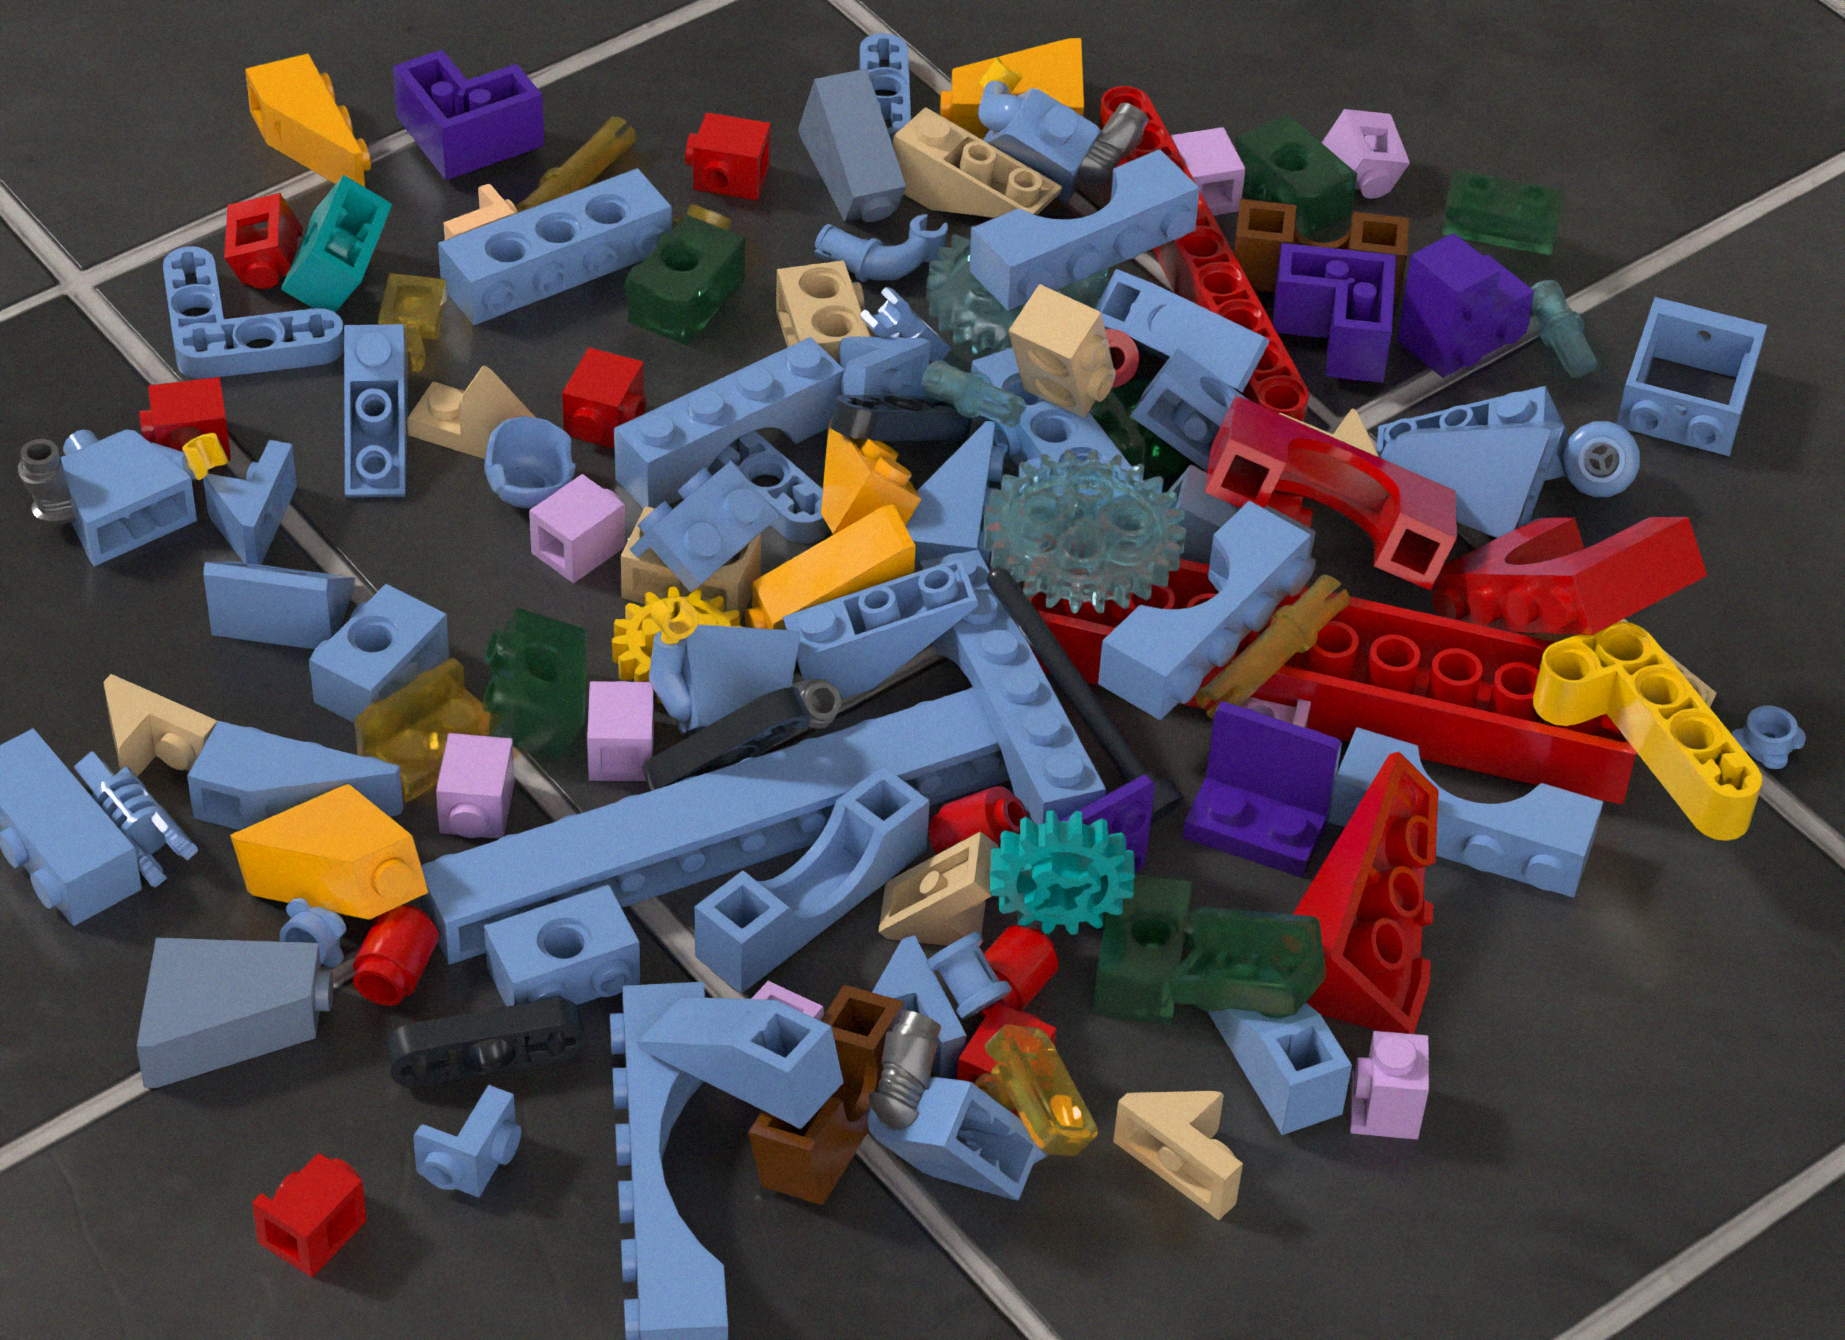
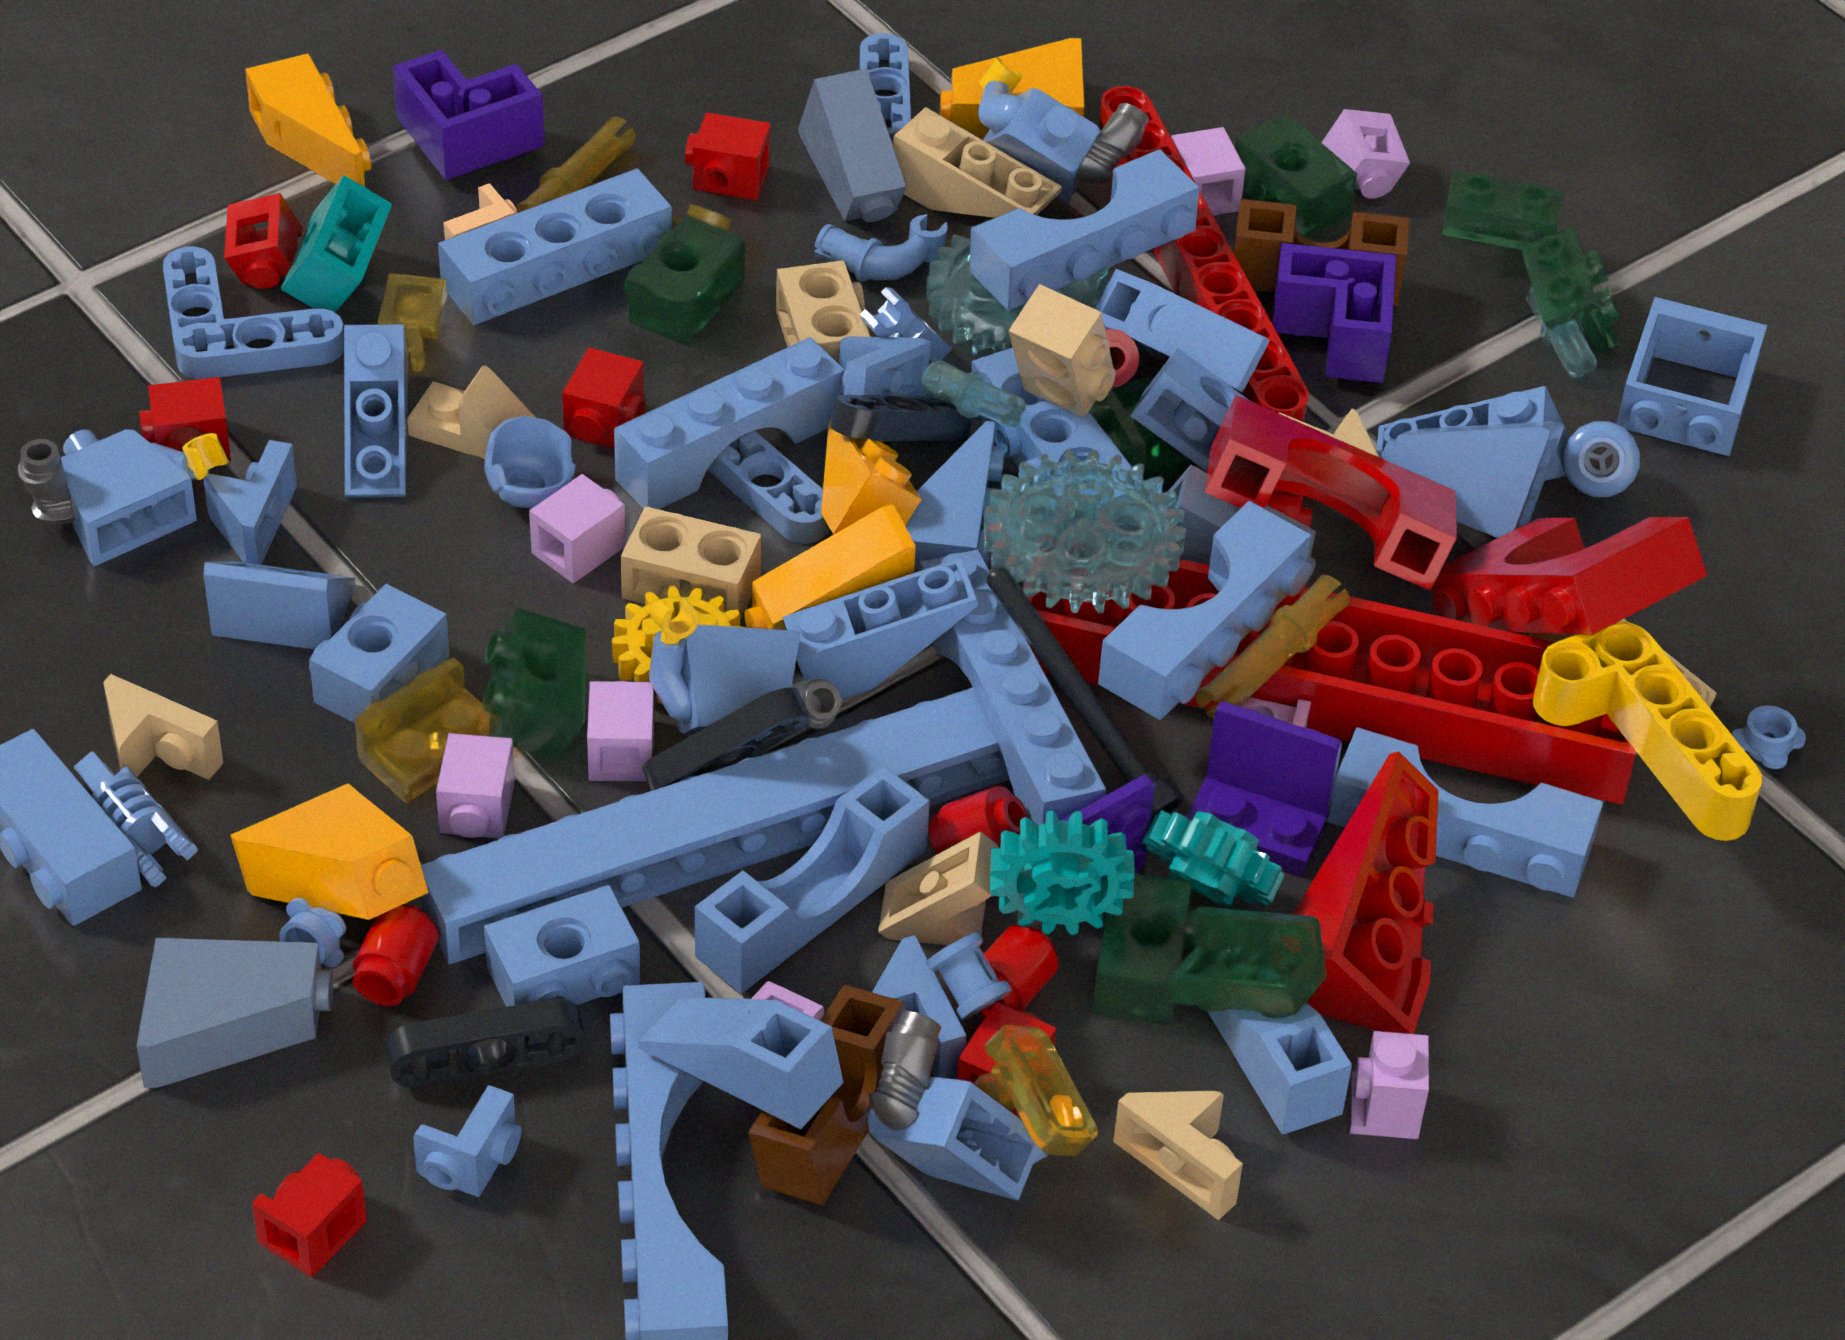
medium blue slope [187,721,403,830] -> none
medium blue bracket [630,461,779,593] -> none
dark purple brick [1397,233,1534,378] -> none
none -> teal gear [1143,811,1285,906]
none -> clear green bracket [1522,225,1621,353]

